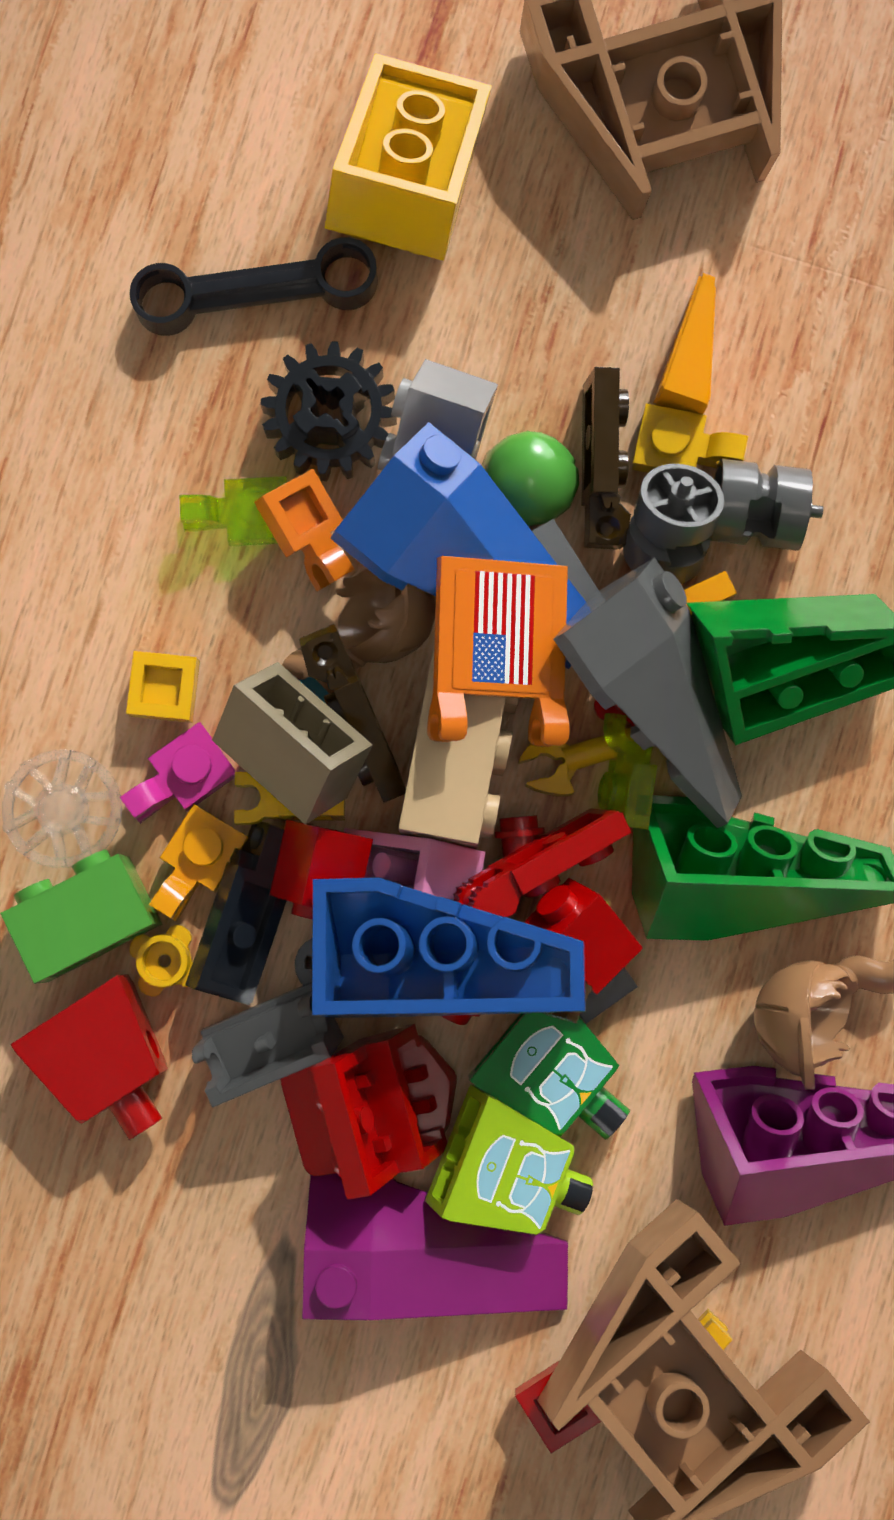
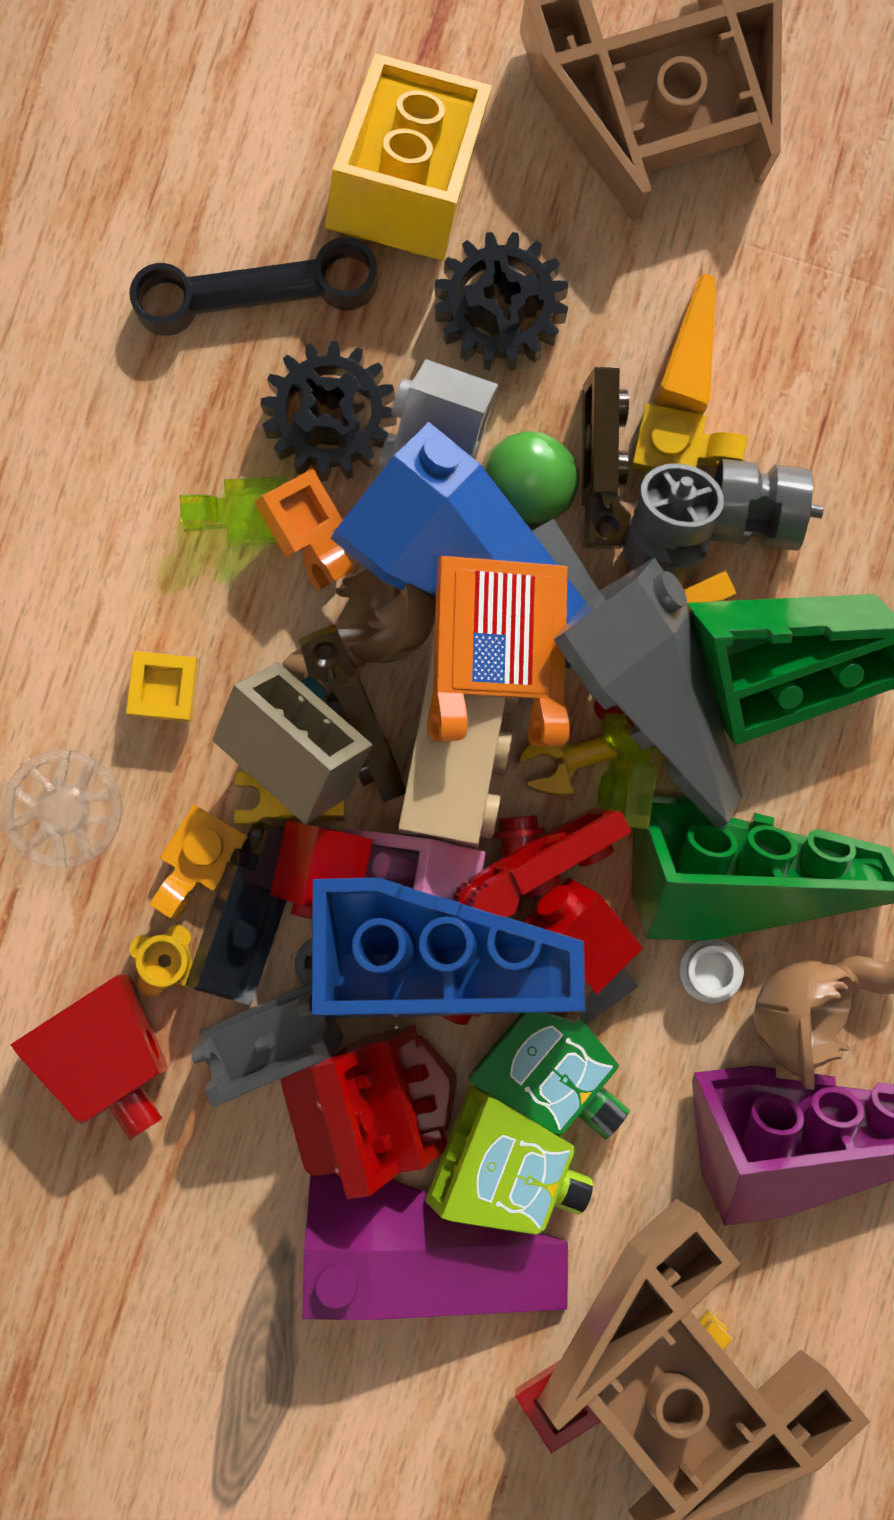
bright green brick [0,850,163,984] -> none
dark pink plate [119,722,236,824] -> none
none -> black gear [435,232,569,371]
none -> white plate [678,939,744,1003]

